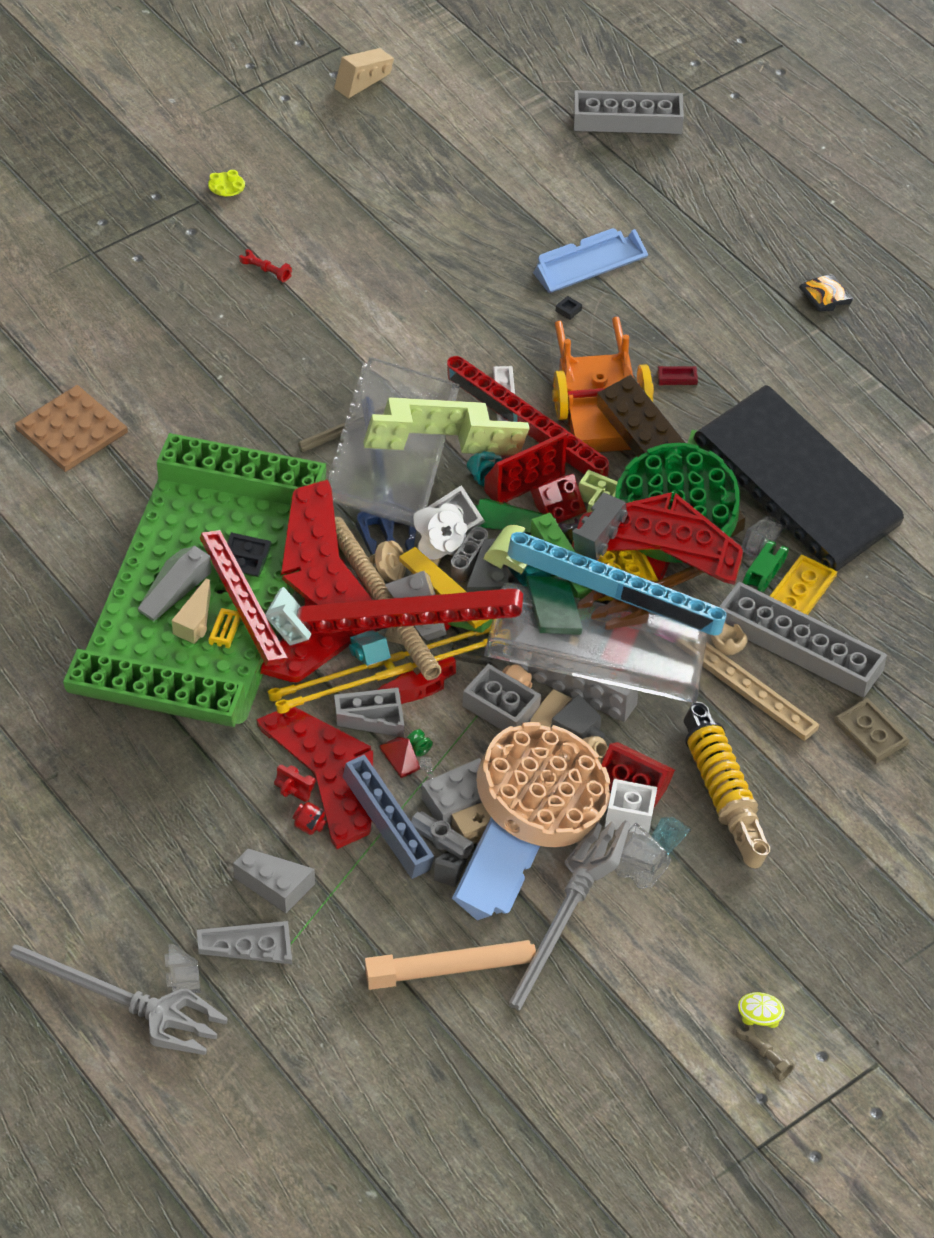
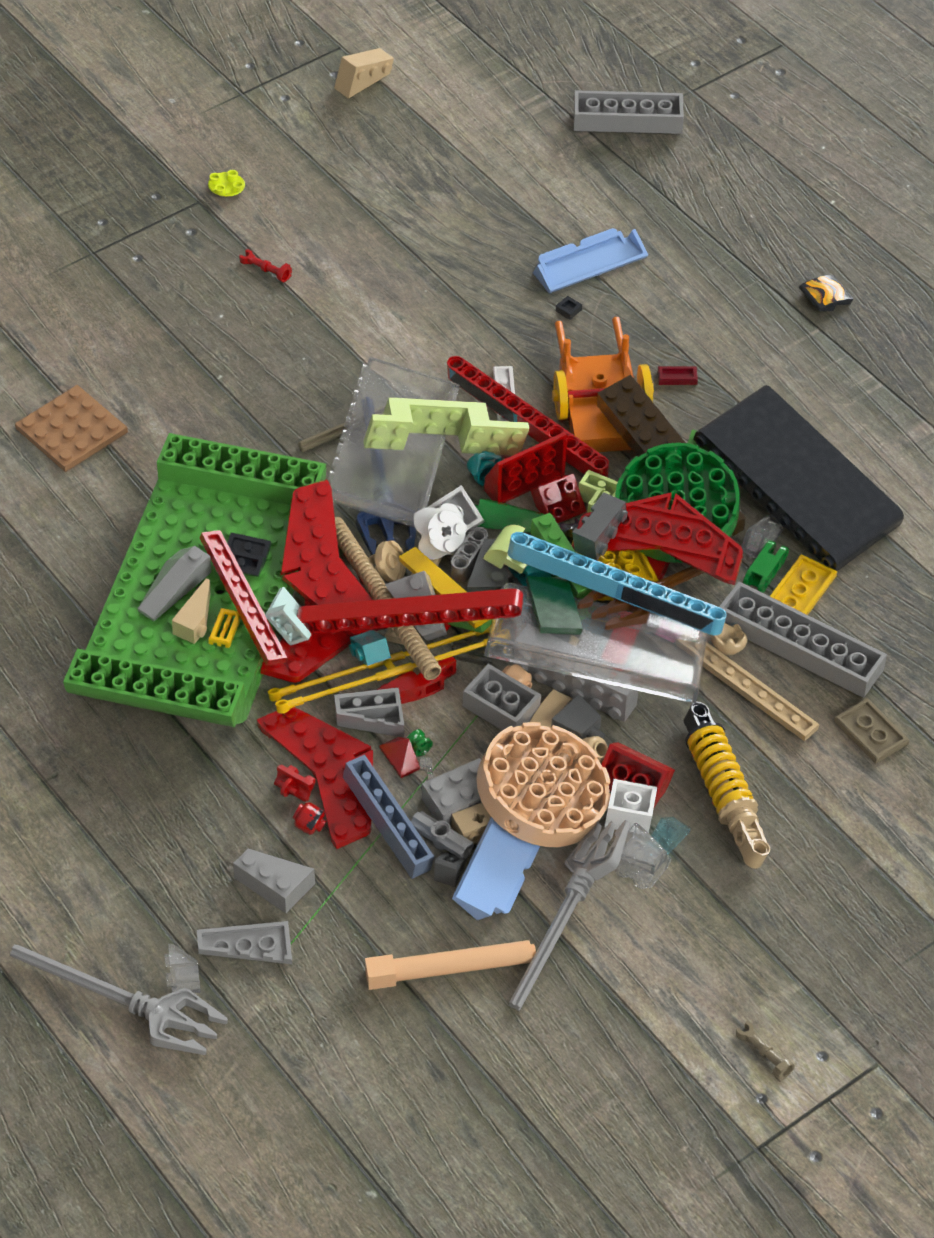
dish [738,992,785,1028] -> none

